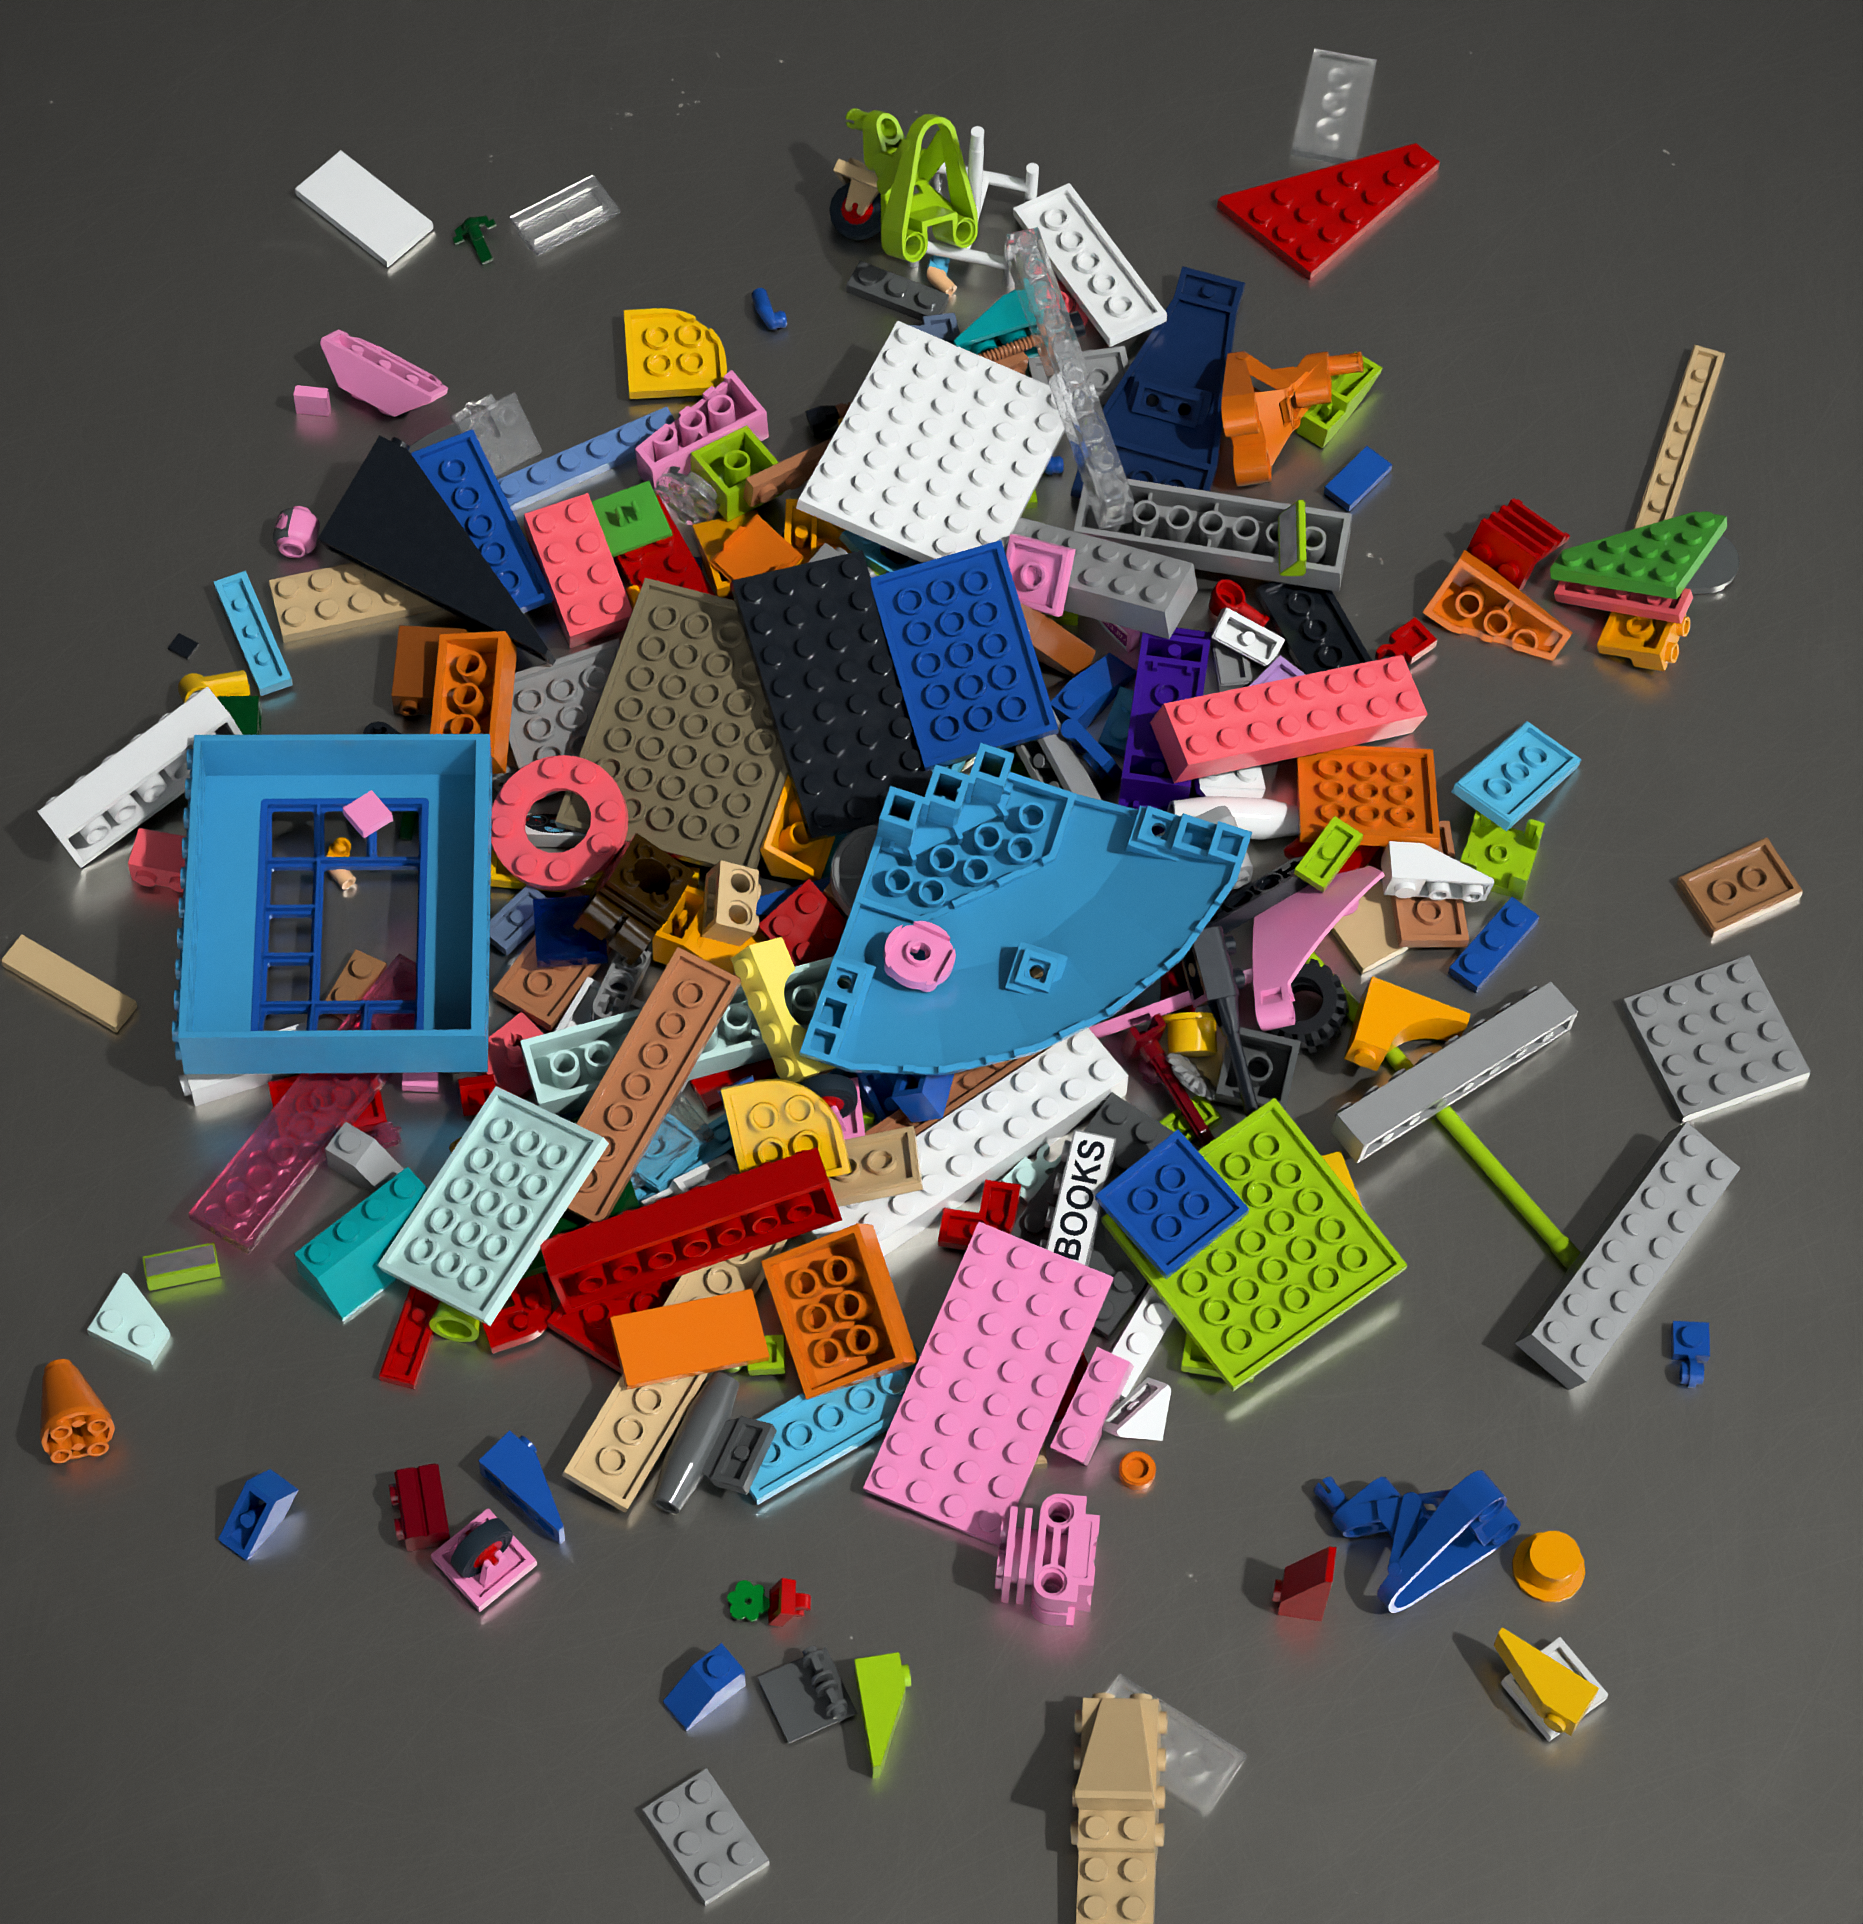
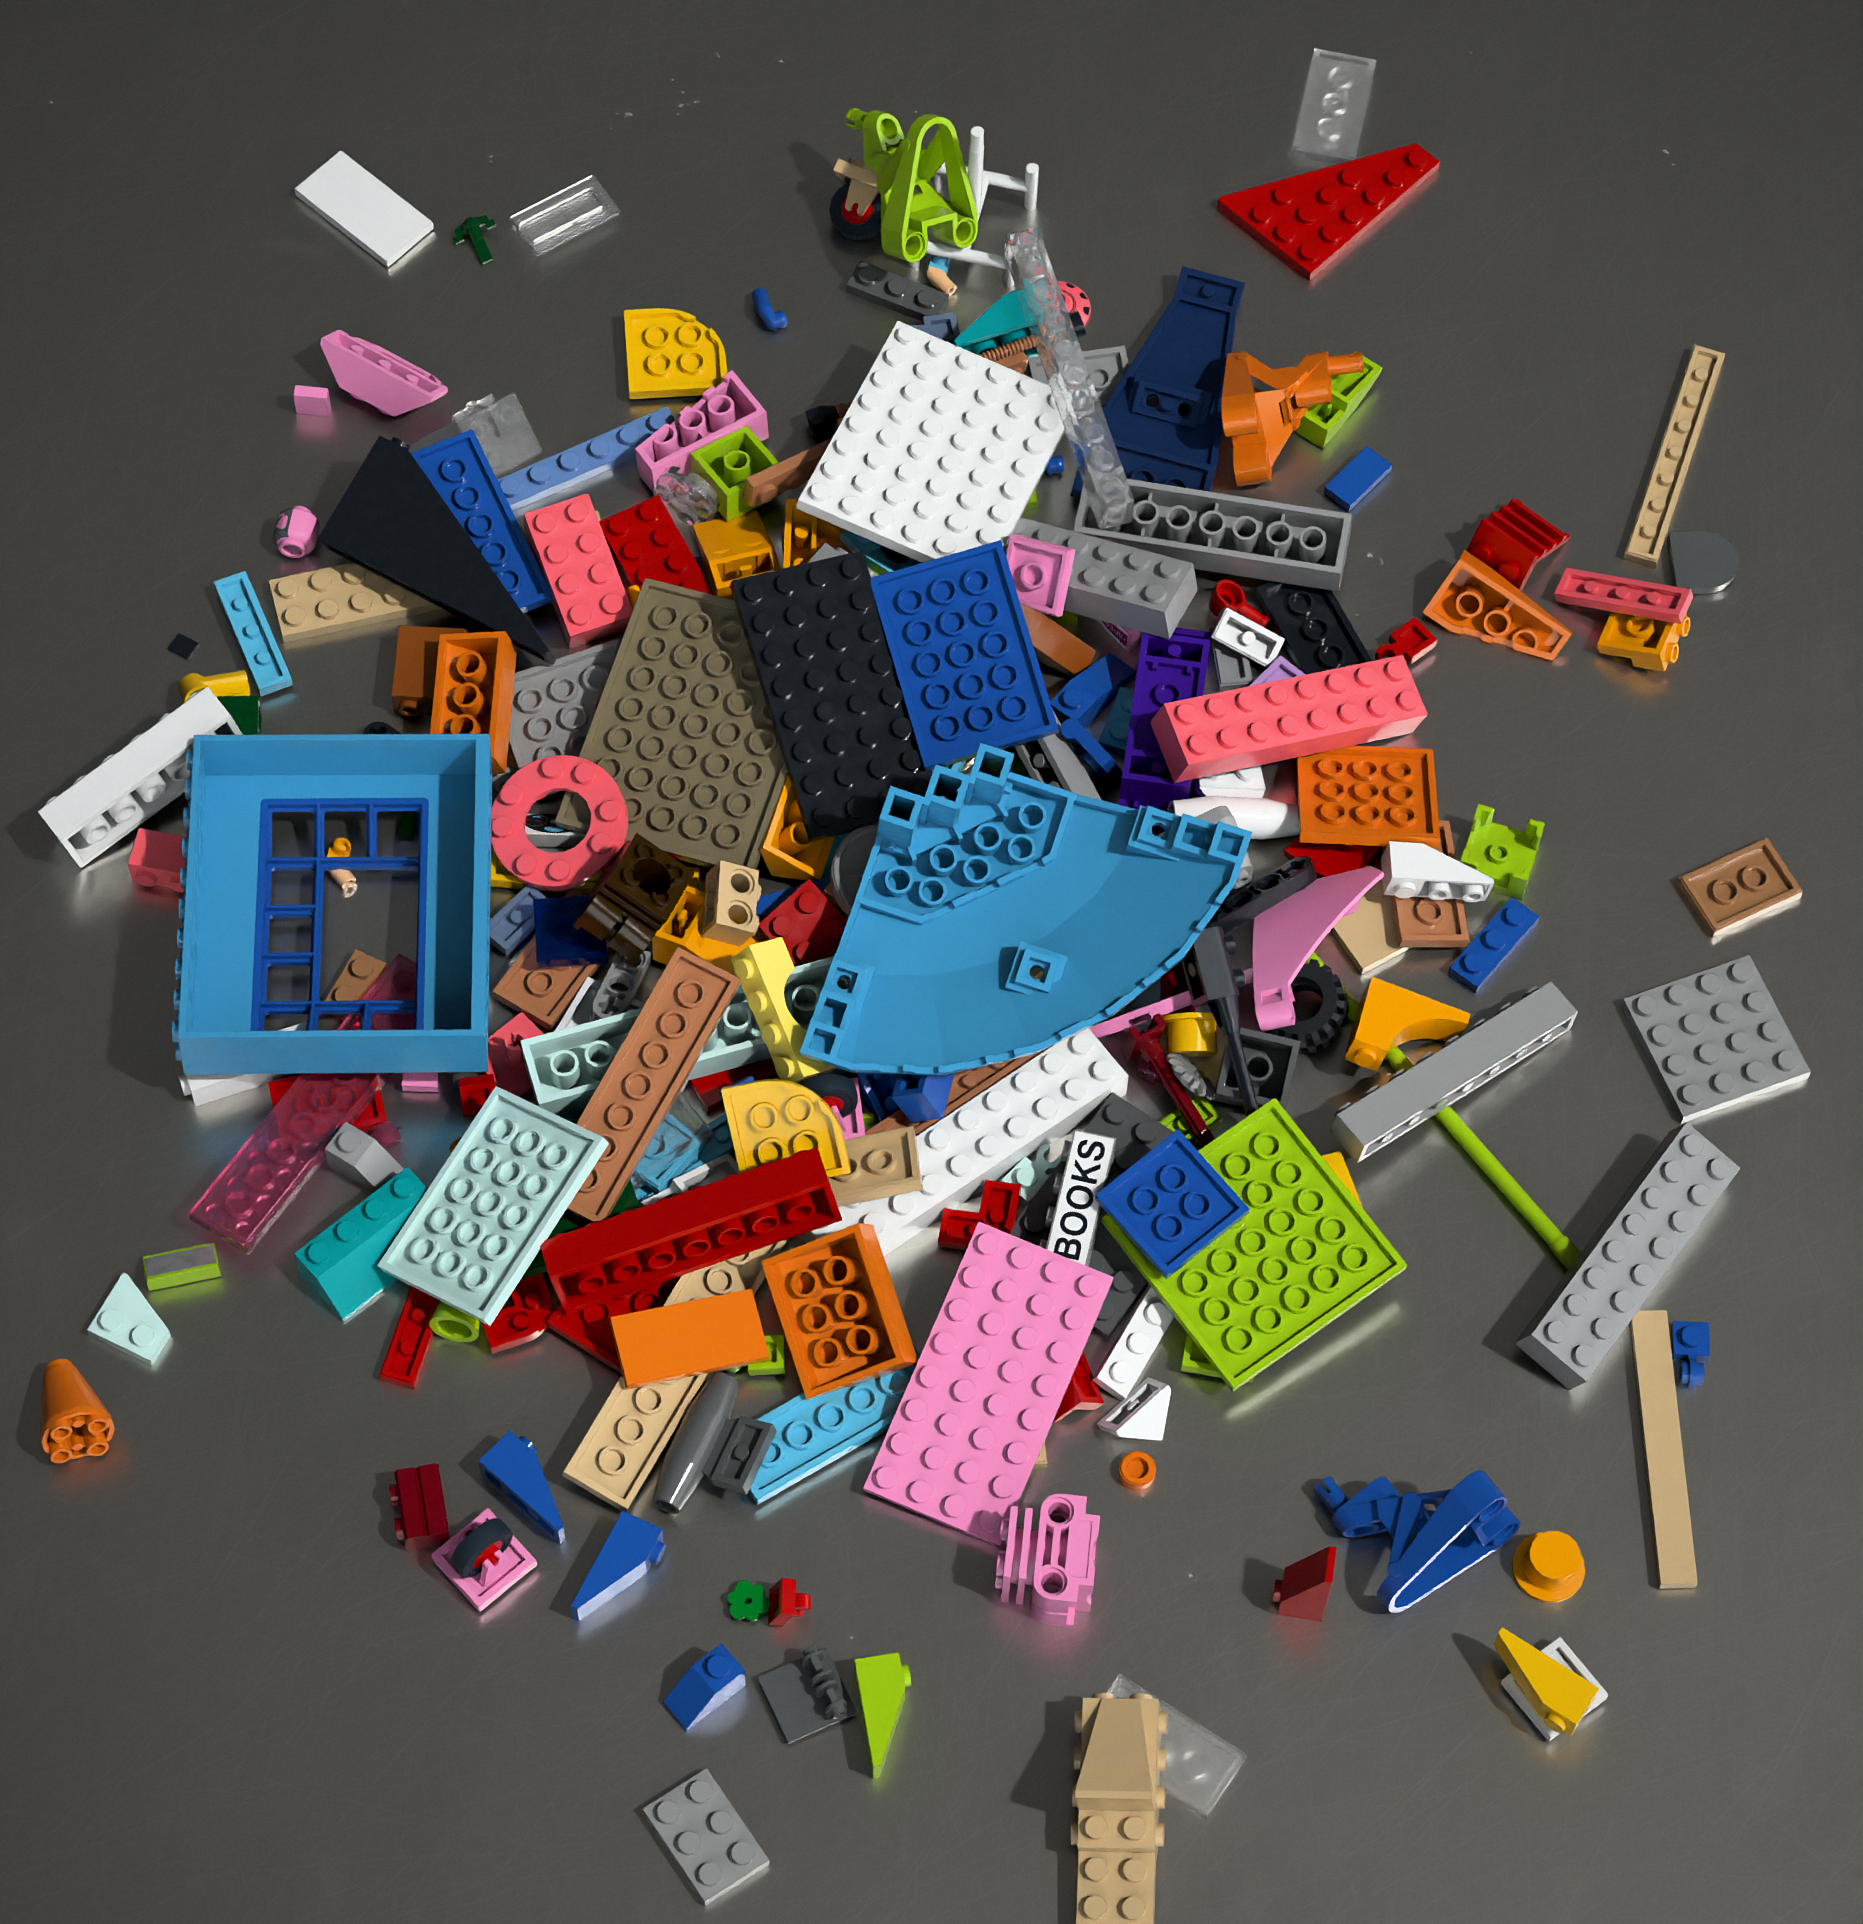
tan tile [1,934,138,1033] -> none
blue slope [218,1469,299,1560] -> none
bright pink tile [343,790,393,838] -> none
bright green piece [591,481,673,557] -> none
orange piece [710,514,803,582] -> none
bright pink plate [883,921,956,992] -> none
white plate [1013,183,1167,347] -> none
bright pink arch [1050,1347,1134,1466] -> none
slope [1278,500,1306,576] -> none
lime plate [1294,816,1363,893] -> none
medium azure tile [1451,721,1582,831] -> none
bright green plate [1550,511,1727,599] -> none
none -> blue slope [571,1510,666,1621]
none -> tan tile [1630,1310,1698,1589]

